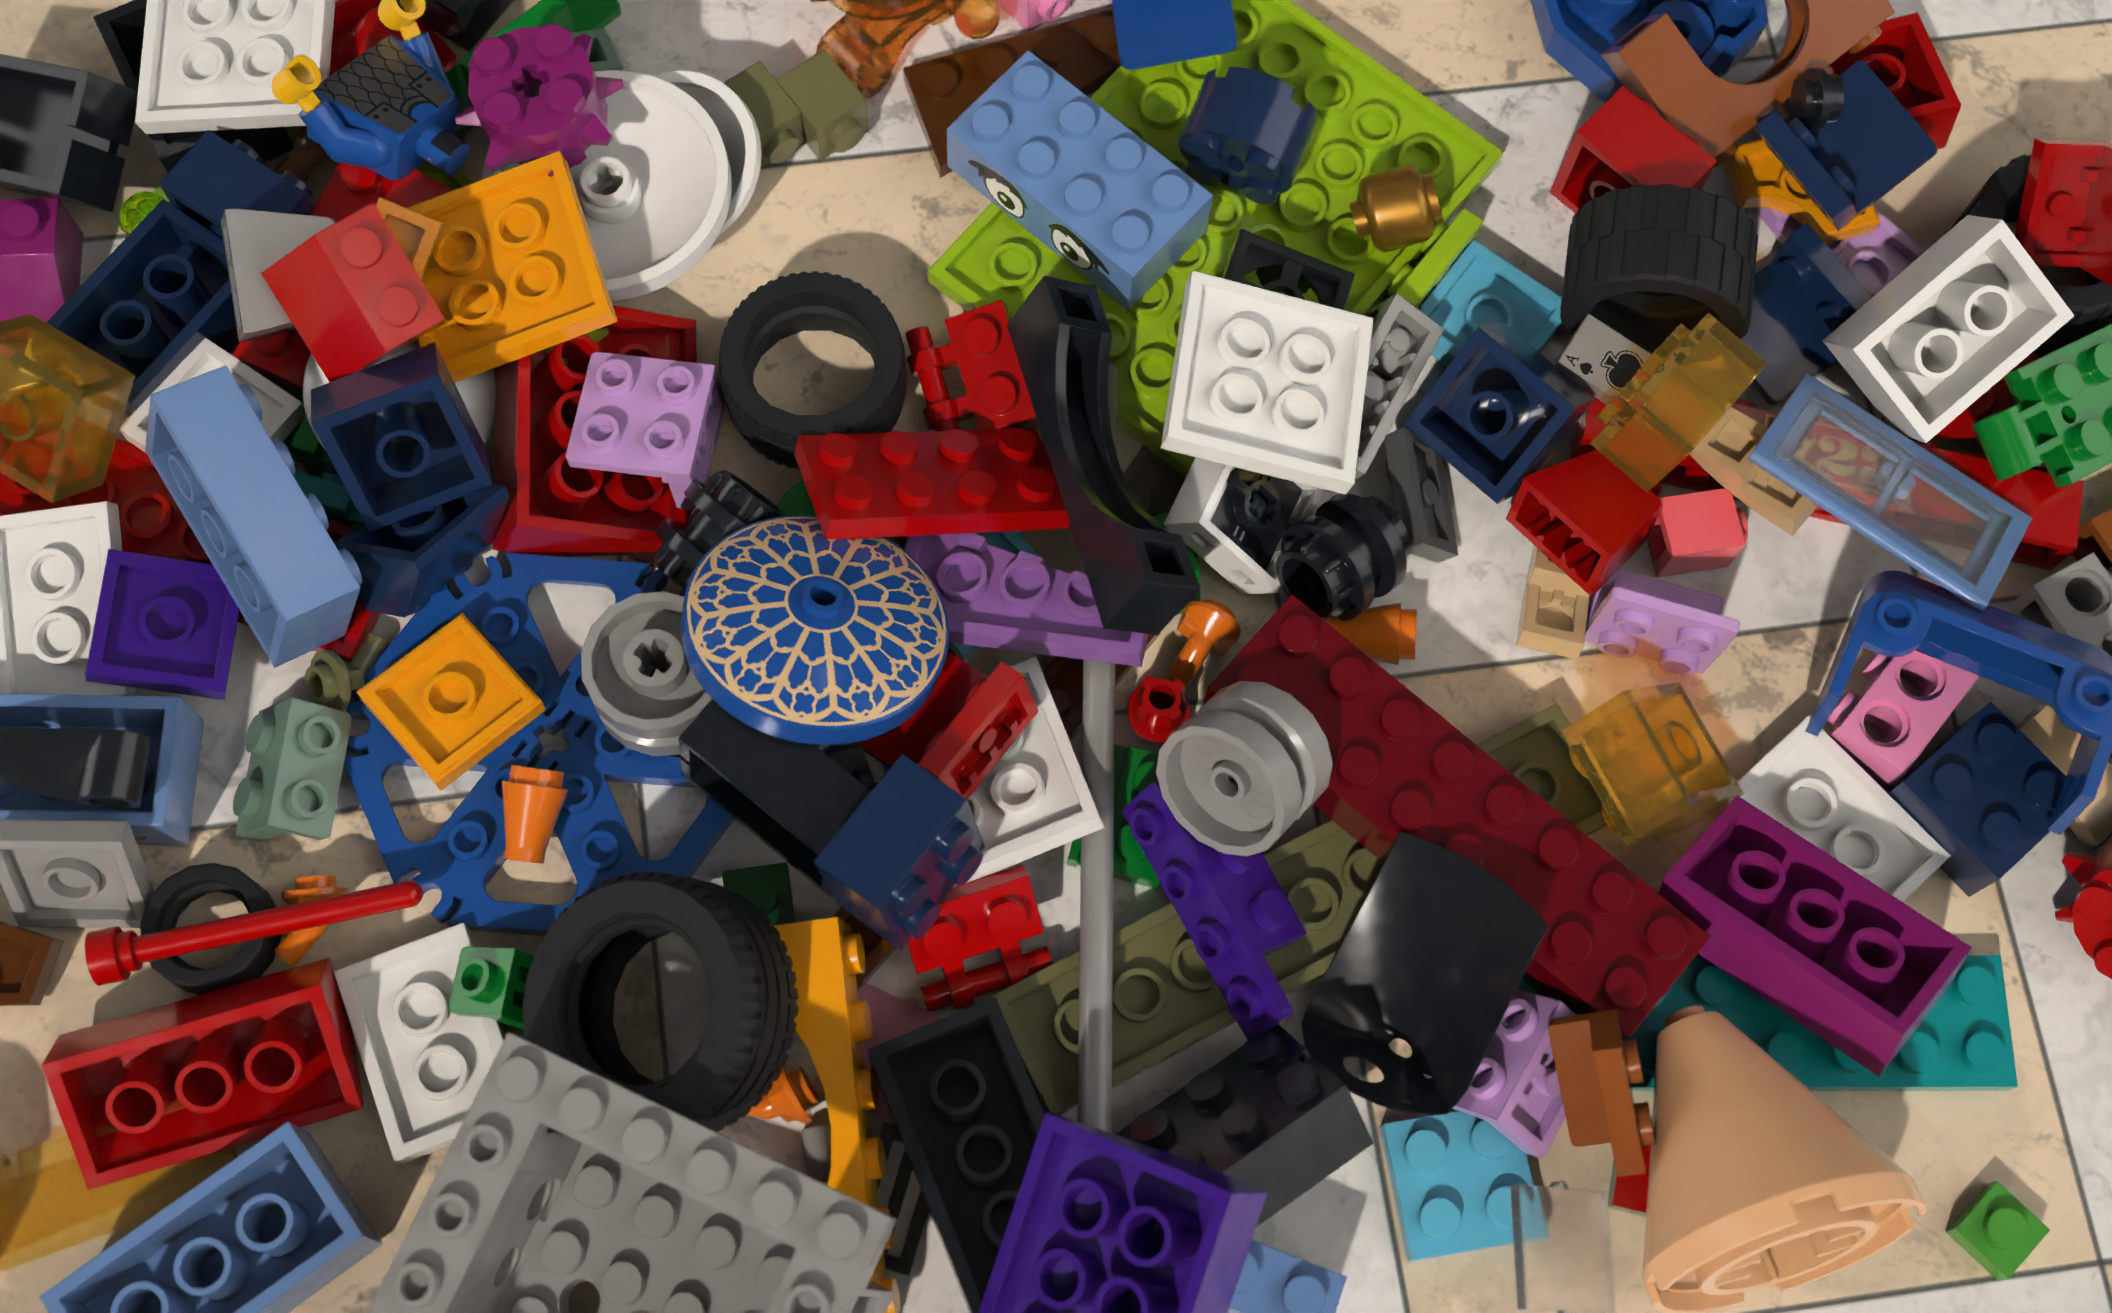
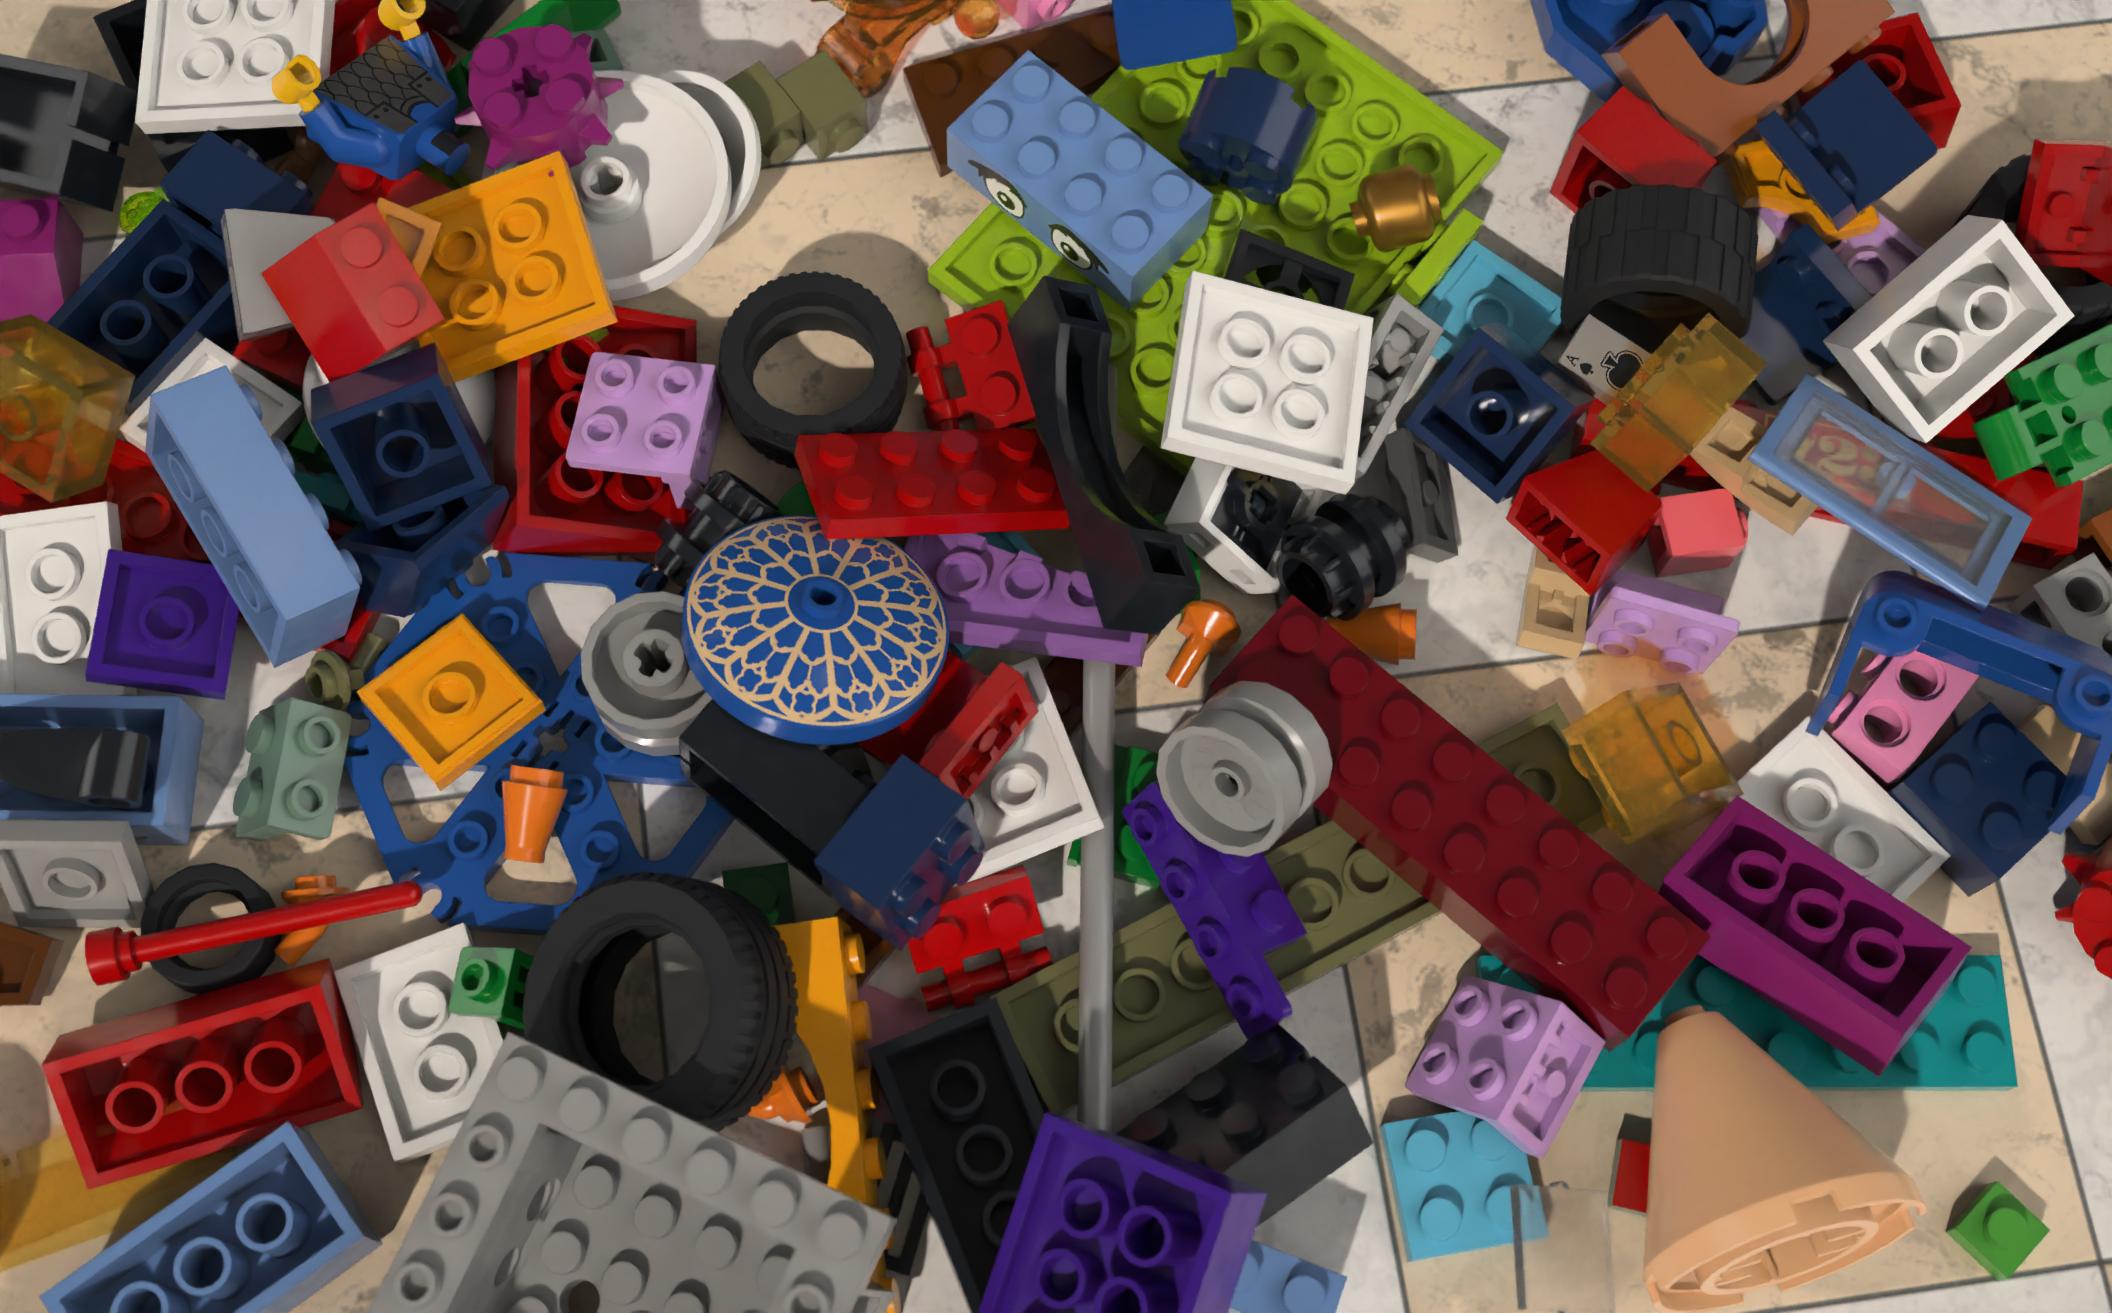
red hose [1127,674,1191,743] -> none
black piece [1301,831,1549,1116] -> none
dark orange bracket [1548,1009,1656,1177] -> none
black plate [1790,68,1844,130] -> none

